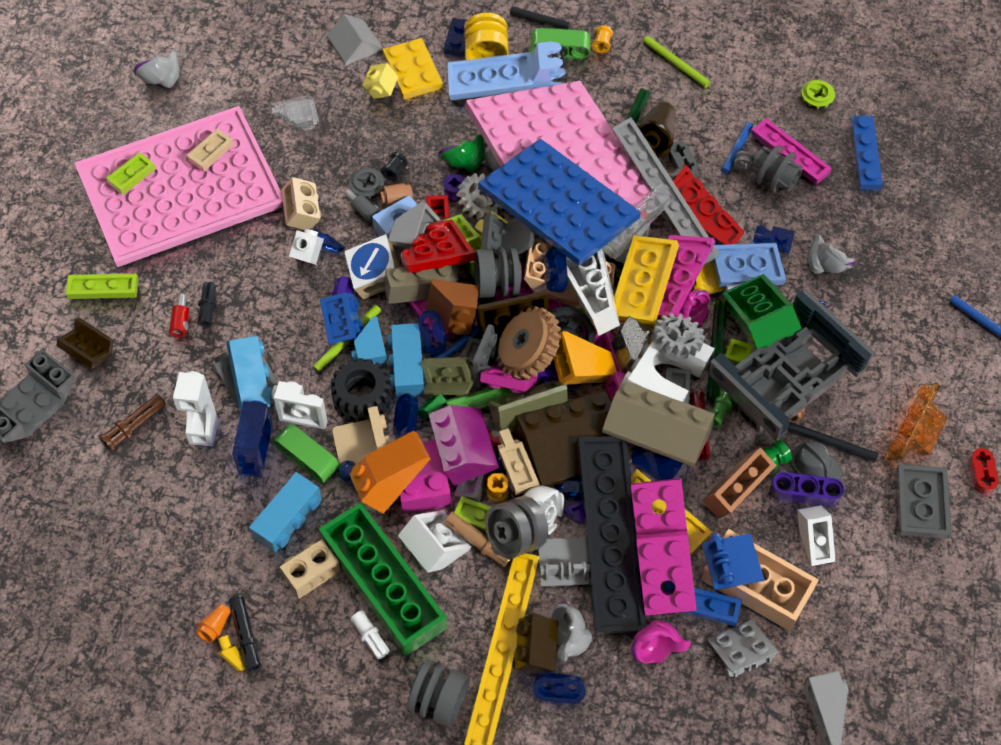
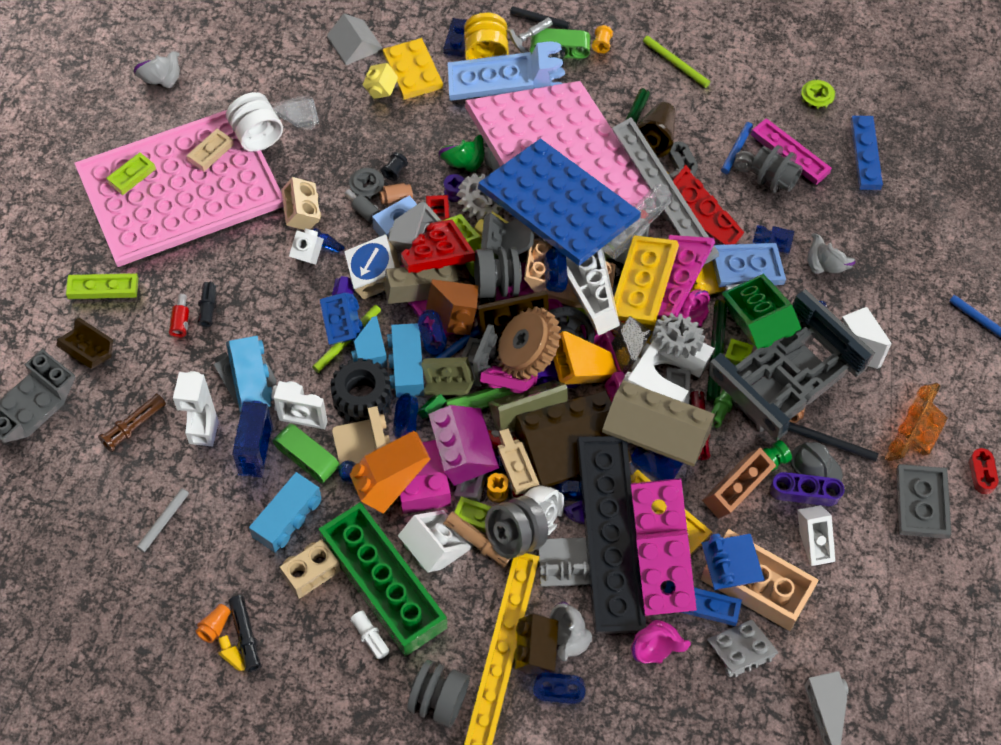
none -> light grey bar [137,488,189,553]
none -> white wheel [226,92,283,151]
none -> light grey piece [507,17,553,53]
none -> white slope [841,307,892,369]

